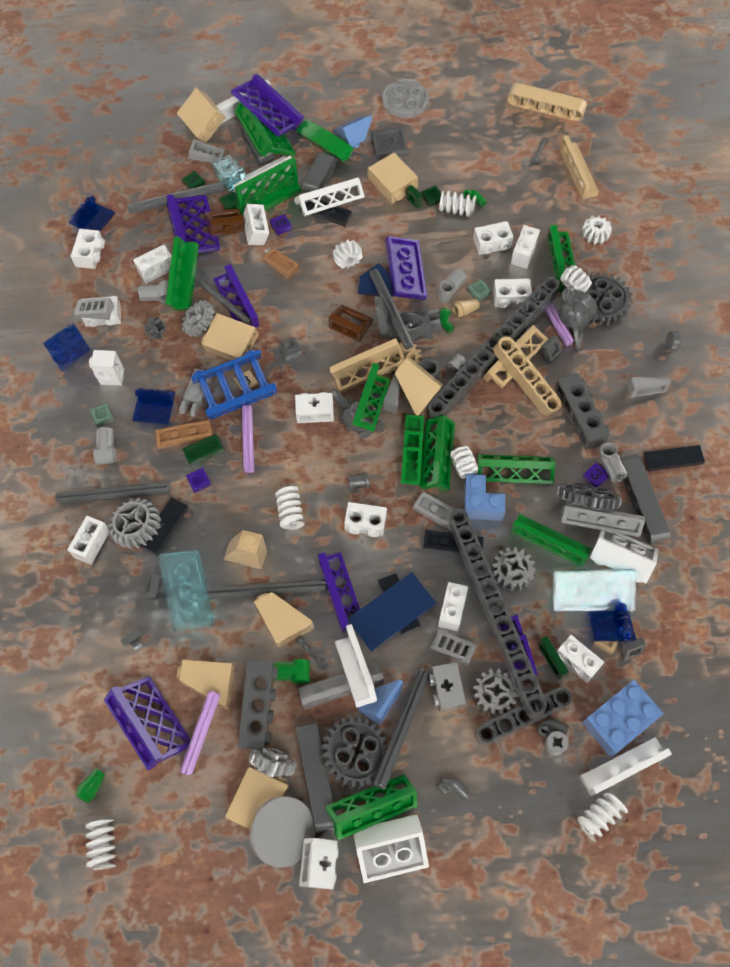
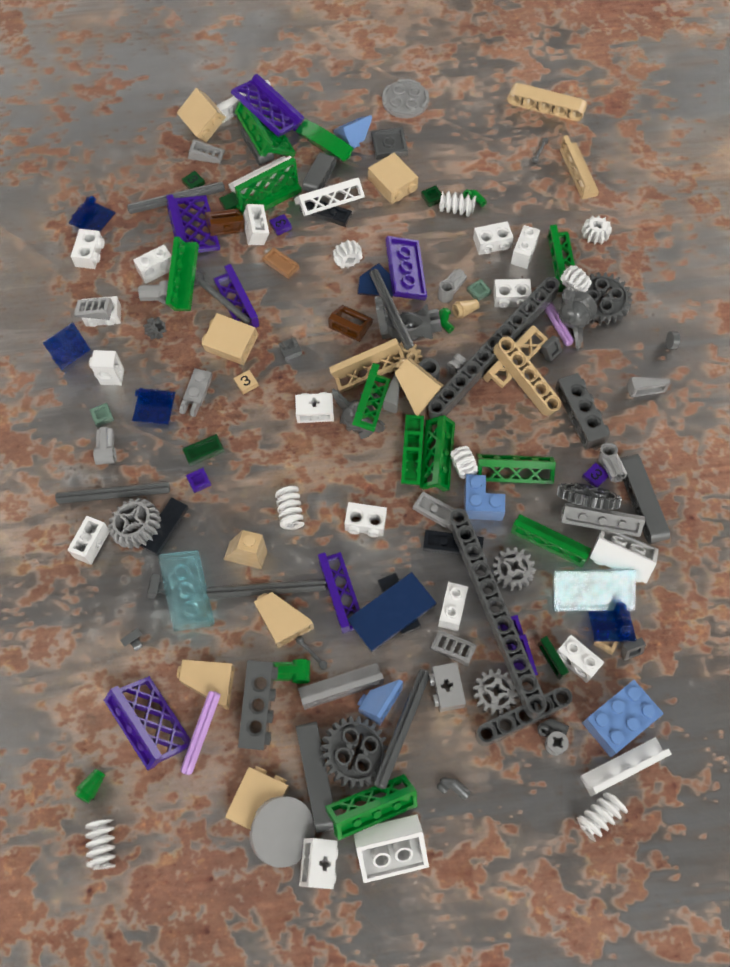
medium nougat tile [155,419,213,449] -> none
light grey gear [181,300,215,337] -> none
blue fence [191,350,277,420] -> none
clear light blue brick [211,154,247,192] -> none
lavender axle [242,405,254,473] -> none
light grey gear [249,748,297,777] -> none
white fence [335,624,377,708] -> none
dark grey bush [348,472,370,491] -> none
dark green tile [407,185,423,209] -> none
black tile [643,445,705,472] -> none

